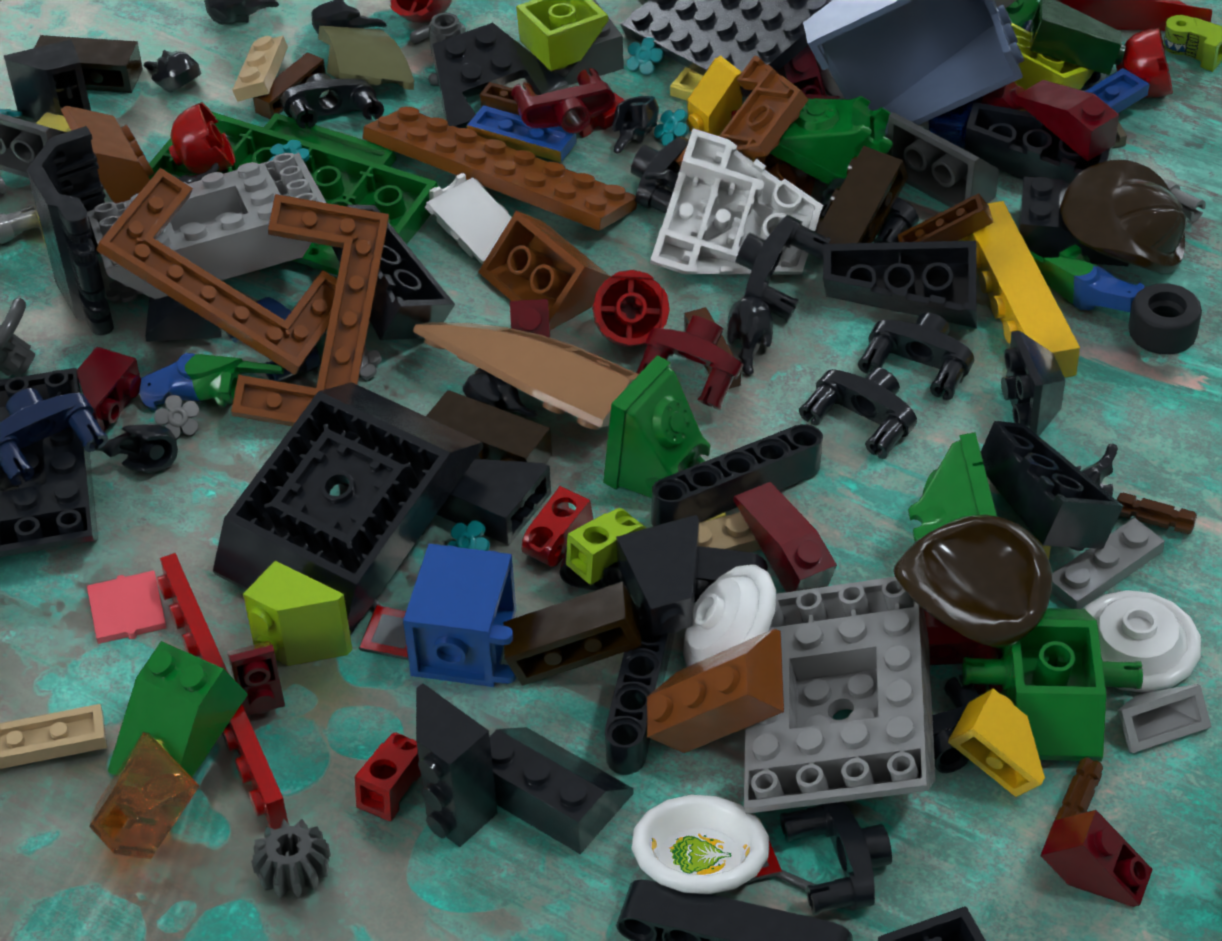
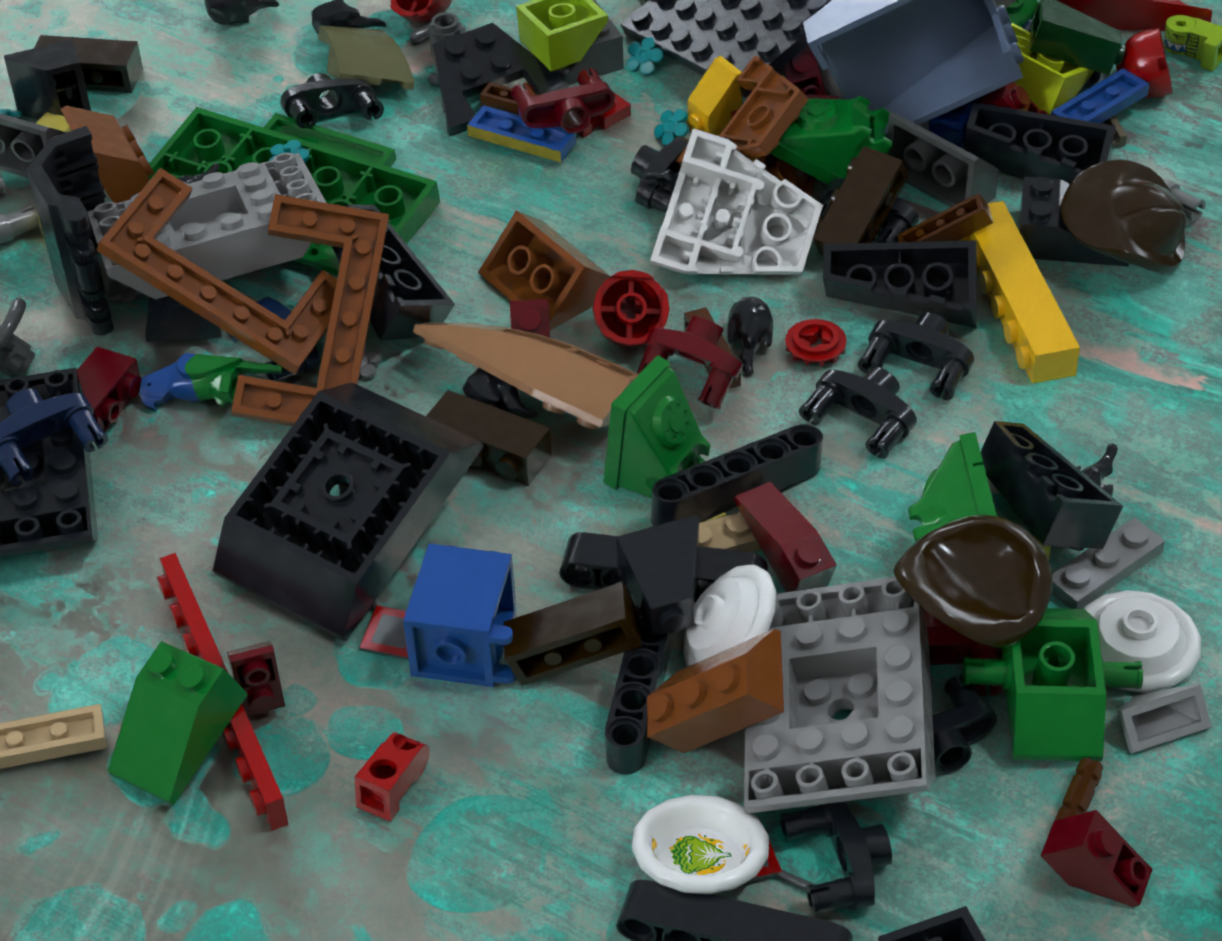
coral piece [87,570,167,644] -> none
clear orange slope [89,732,199,860] -> none
black piece [92,424,178,472] -> none
black piece [143,50,202,93] -> none
light grey plant [154,395,199,439] -> none
red cylinder [169,102,236,175] -> none
tan plate [232,36,288,102] -> none
lime slope [243,561,353,666] -> none
dark grey gear [251,818,331,898] -> none
reddish brown piece [253,52,326,119] -> none
dark orange plate [363,107,637,231] -> none
black slope [416,683,498,847] -> none
white piece [425,173,512,265] -> none
black slope [436,459,551,546] -> none
teal plant [447,521,490,551] -> none
black slope [490,727,634,854] -> none
red leg [521,486,594,567] -> none
lime leg [566,508,646,585] -> none
black piece [612,96,659,154] -> none
light yellow tile [670,67,703,101] -> none
black connector [735,215,831,321] -> none
yellow slope [948,688,1045,797] -> none
black slope [1001,331,1065,436] -> none
dark red slope [1015,80,1119,162] -> none
animal [1029,244,1145,312] -> none
reddish brown axle [1116,492,1197,534] -> none
black tyre [1128,283,1202,354] -> none
none -> red gear [785,319,847,367]

